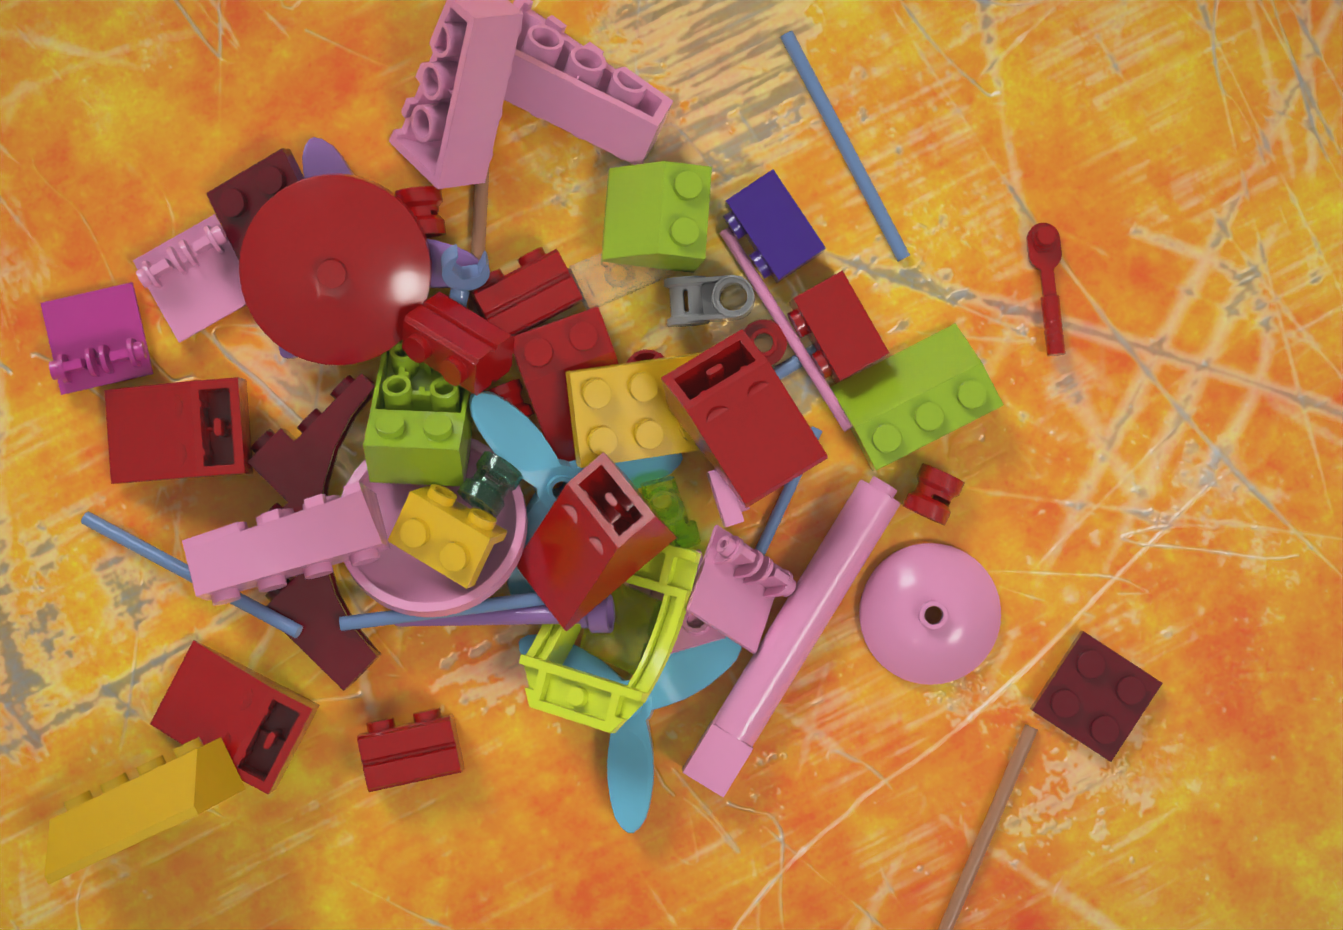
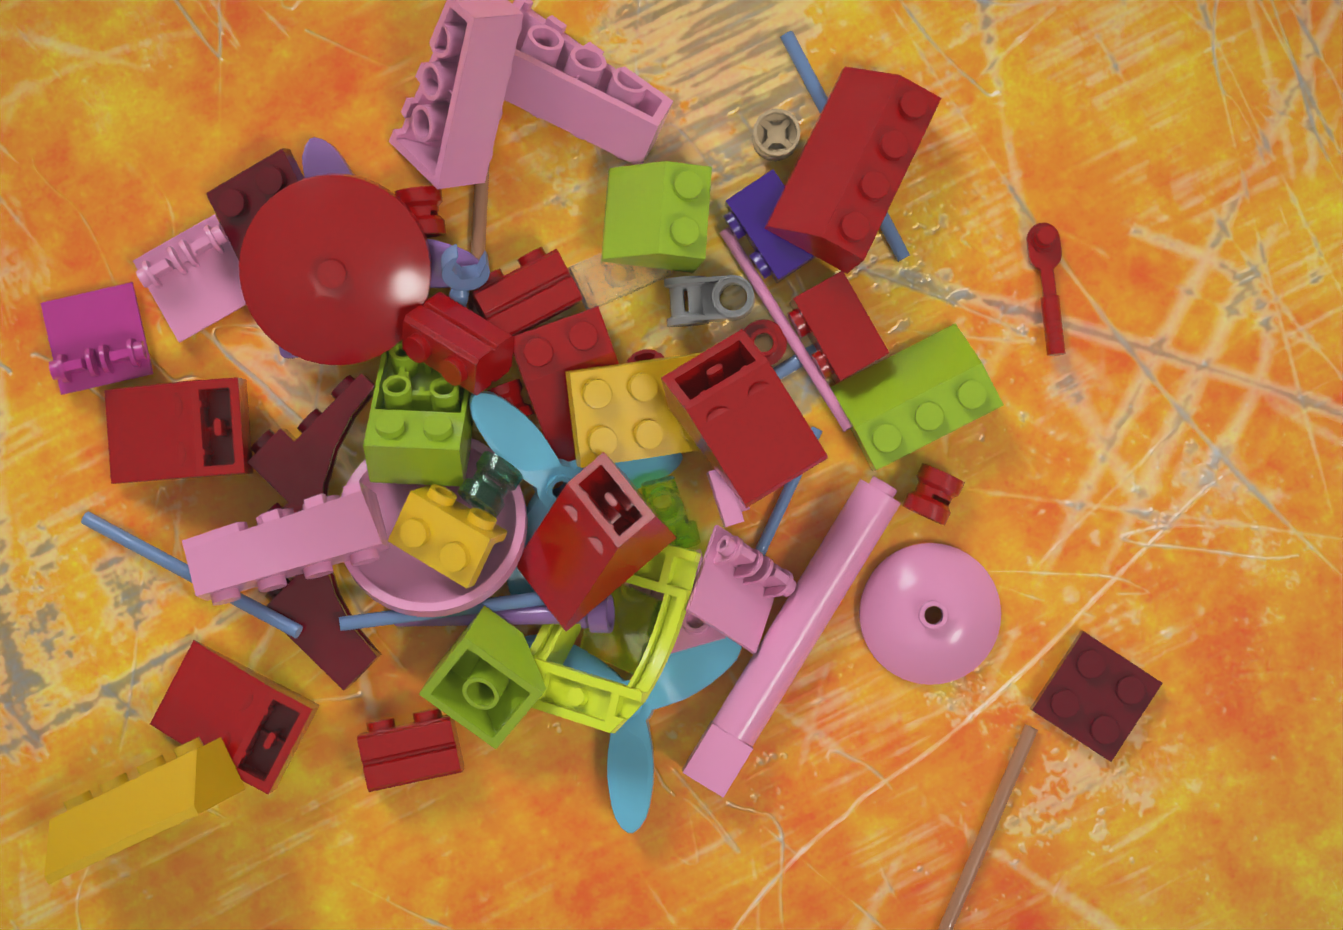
none -> lime slope [419,605,546,749]
none -> tan wheel [752,109,801,162]
none -> red slope [764,66,942,274]

